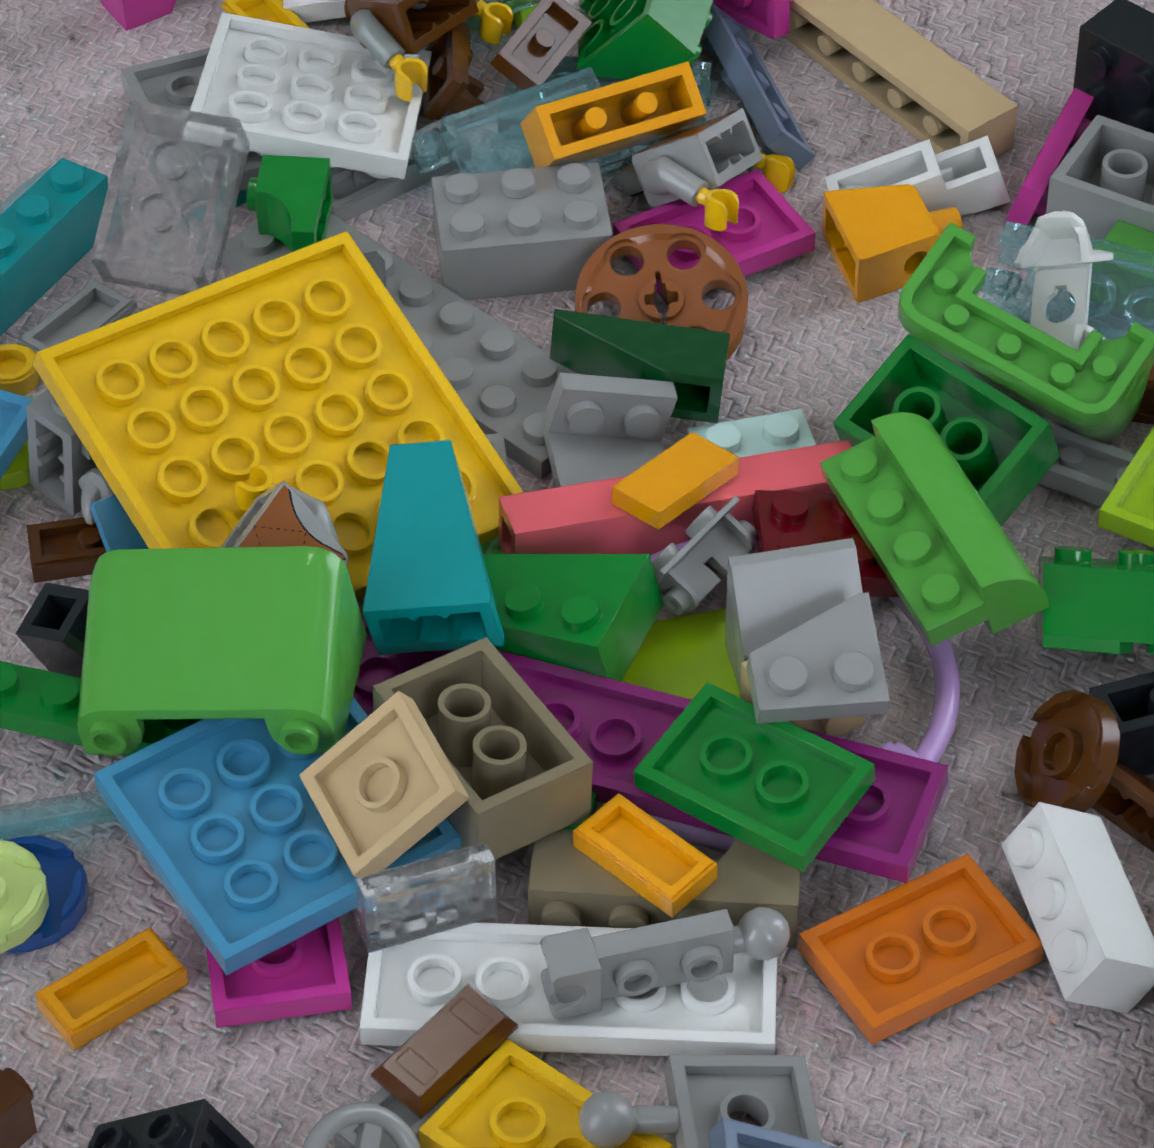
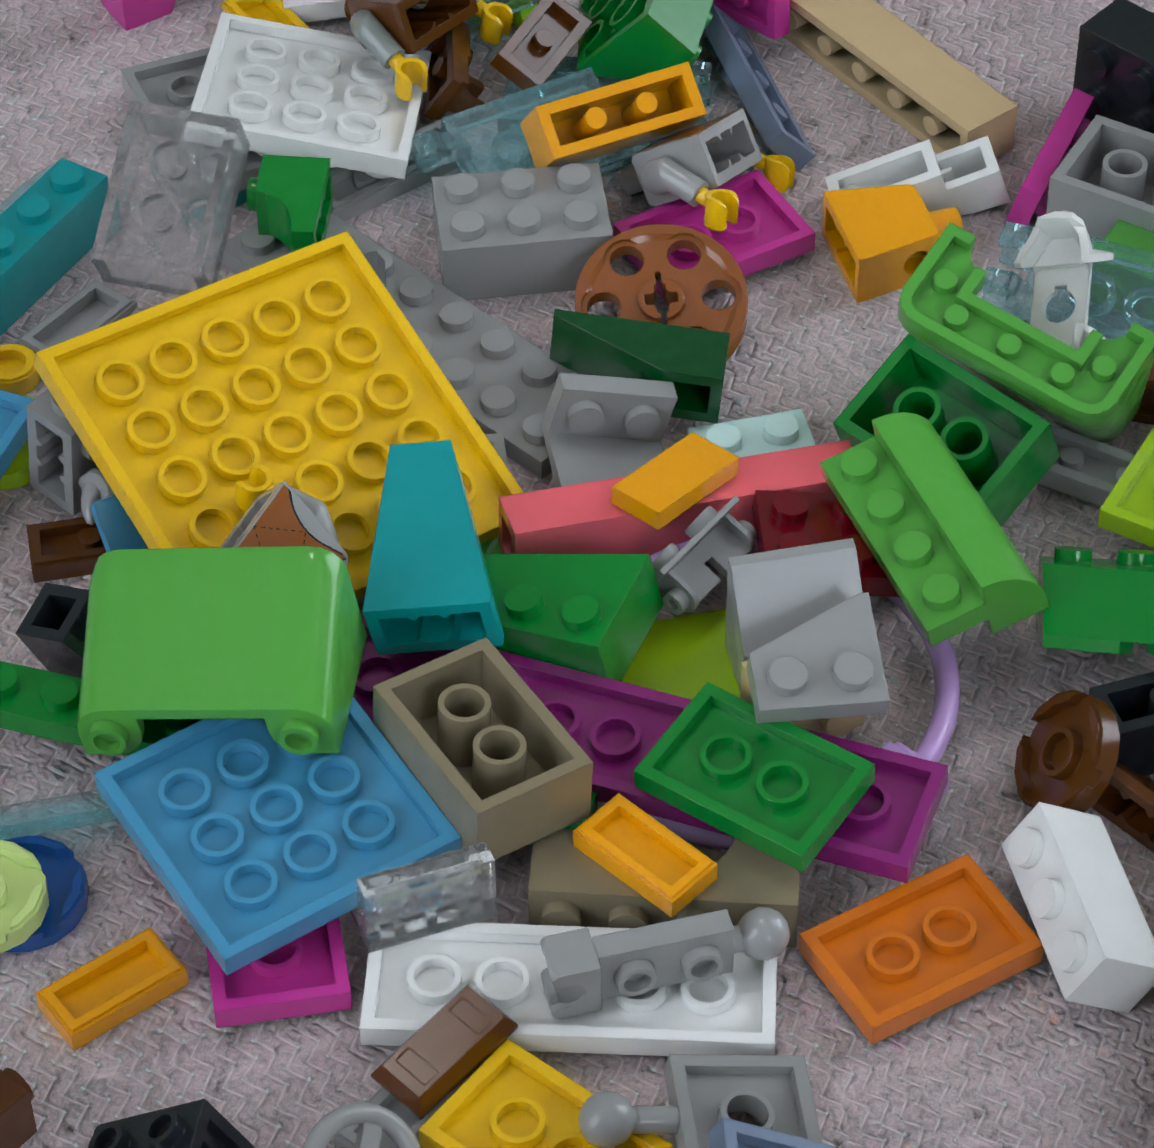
tan plate [299,691,470,883] -> none

